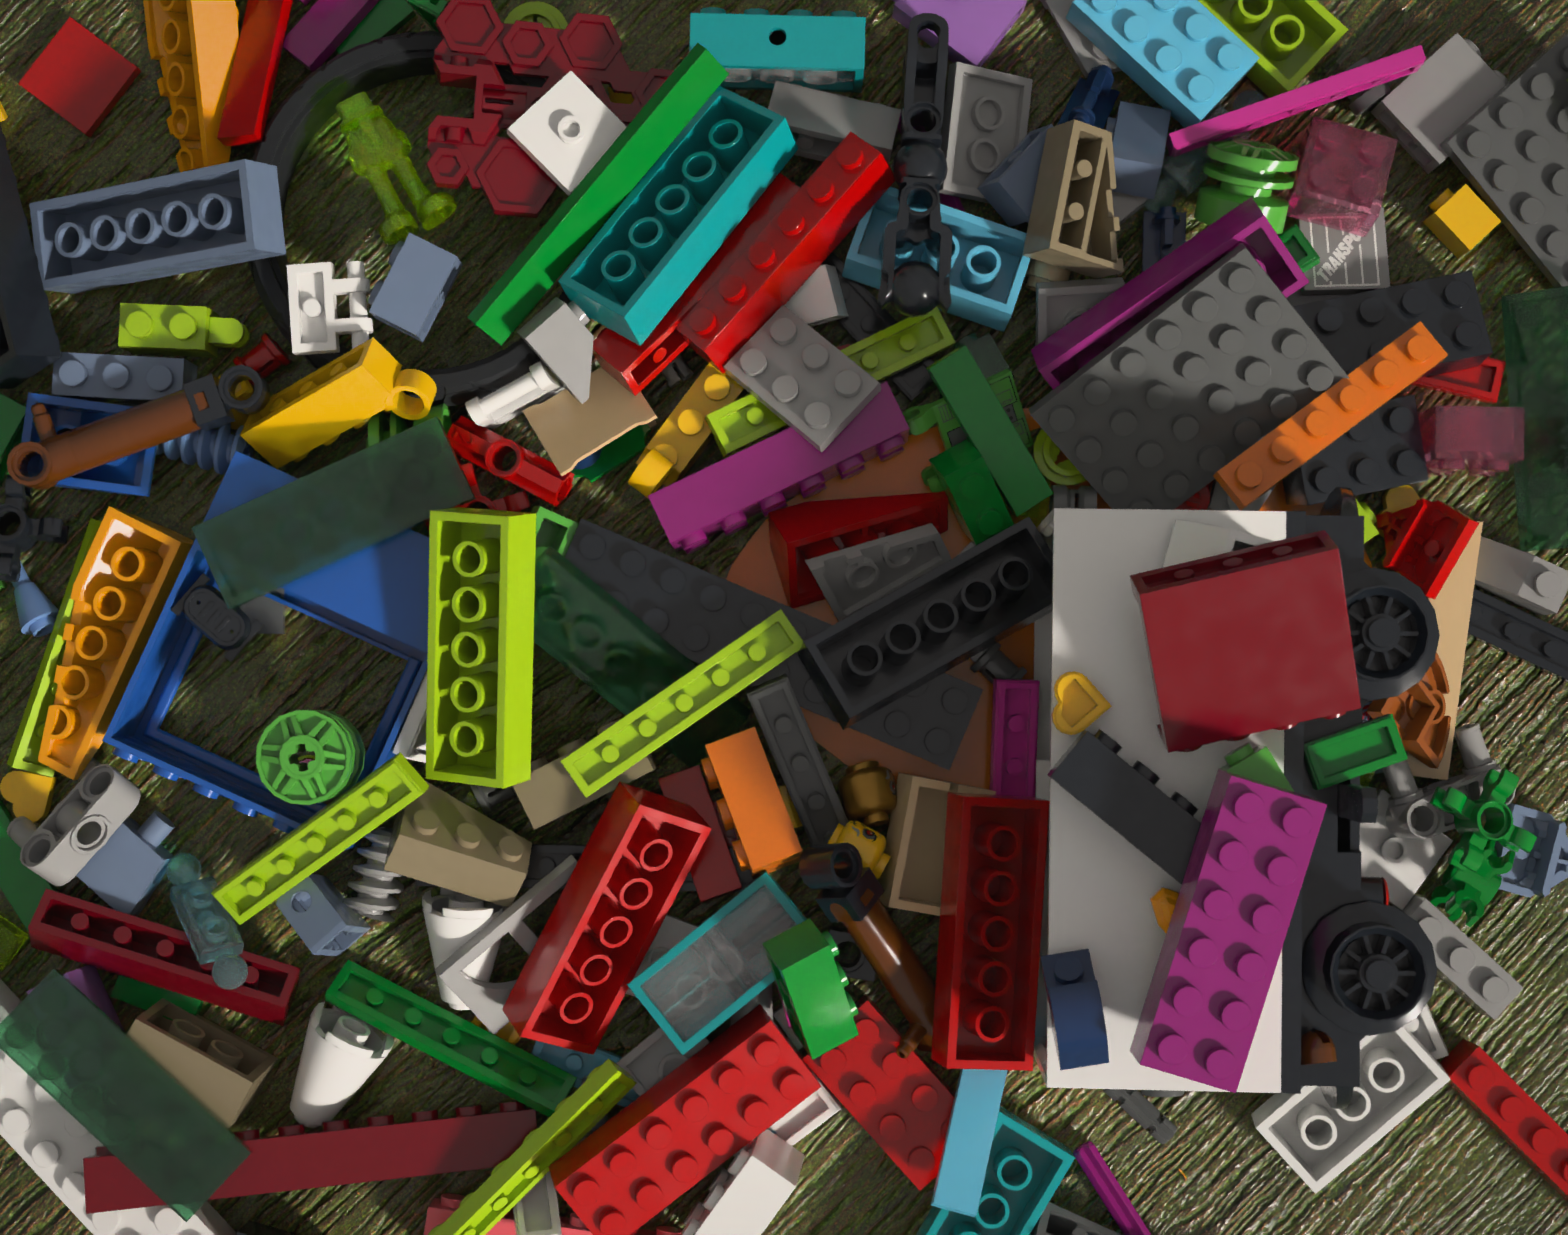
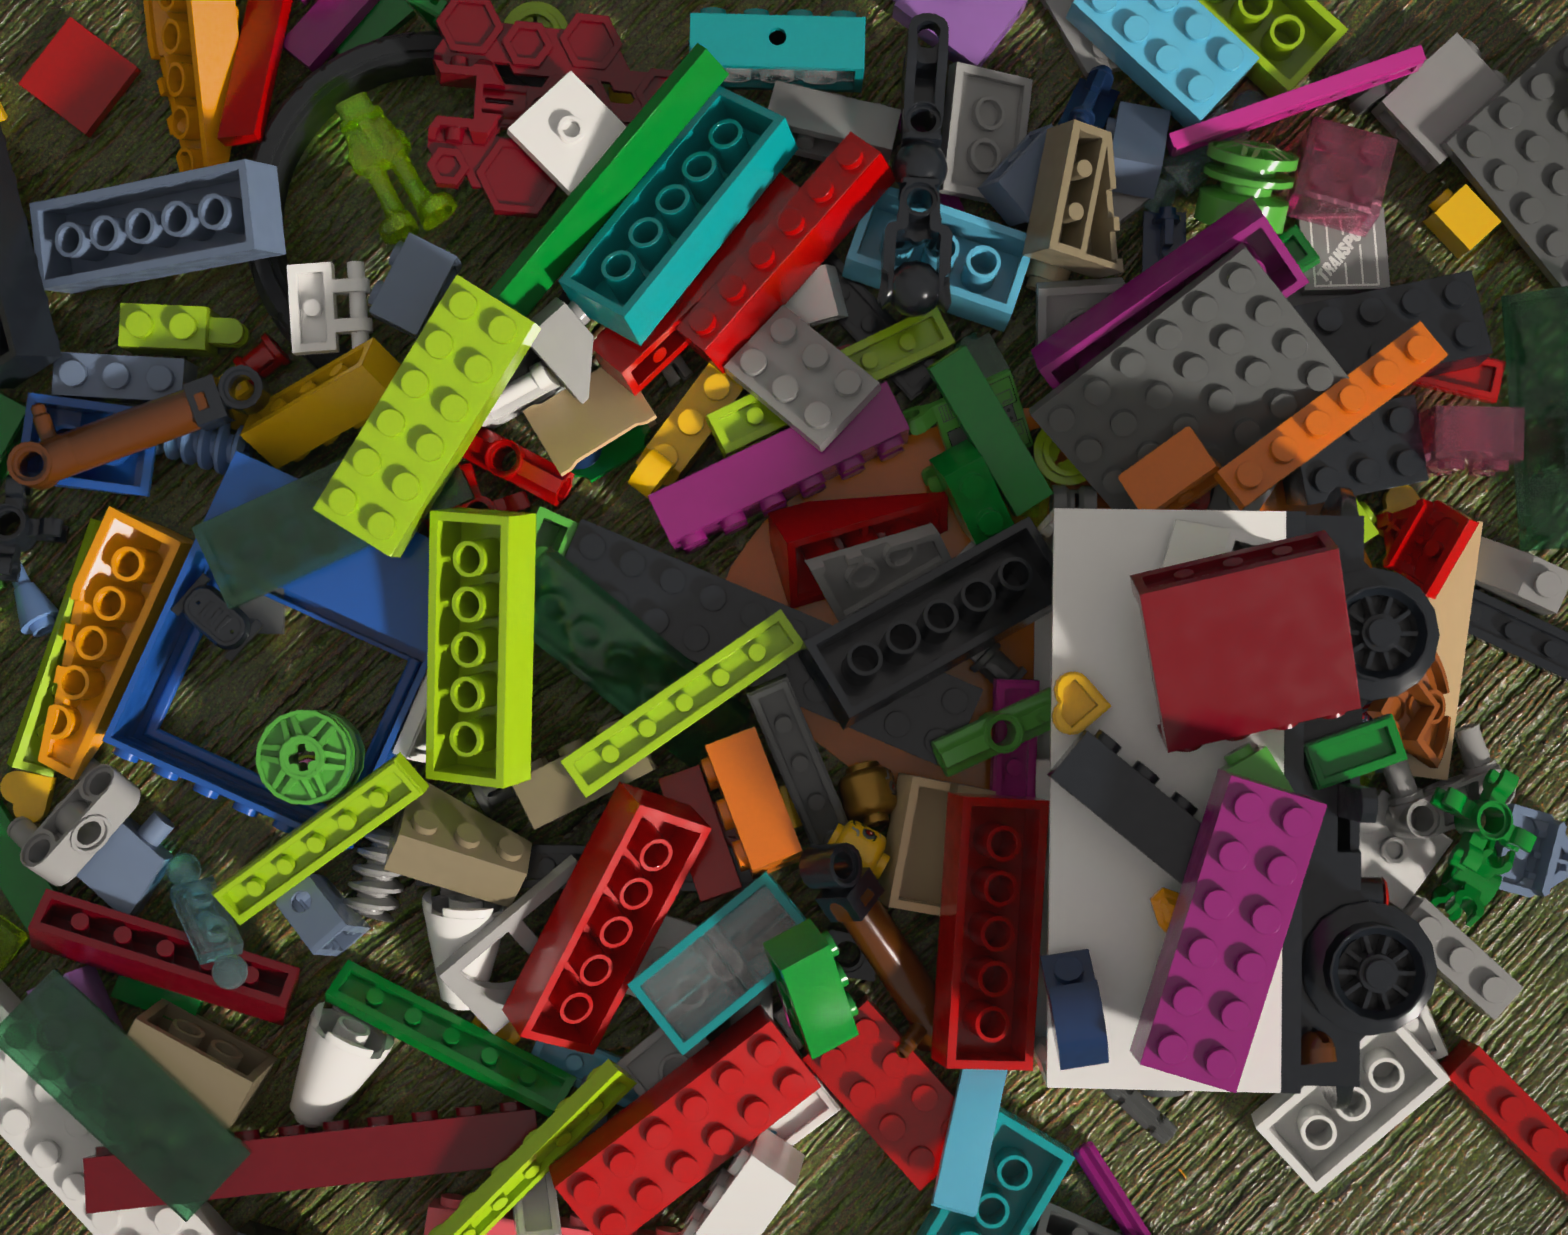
none -> lime brick [313,275,542,558]
none -> bright green piece [931,687,1051,777]
none -> orange panel [1118,427,1222,510]

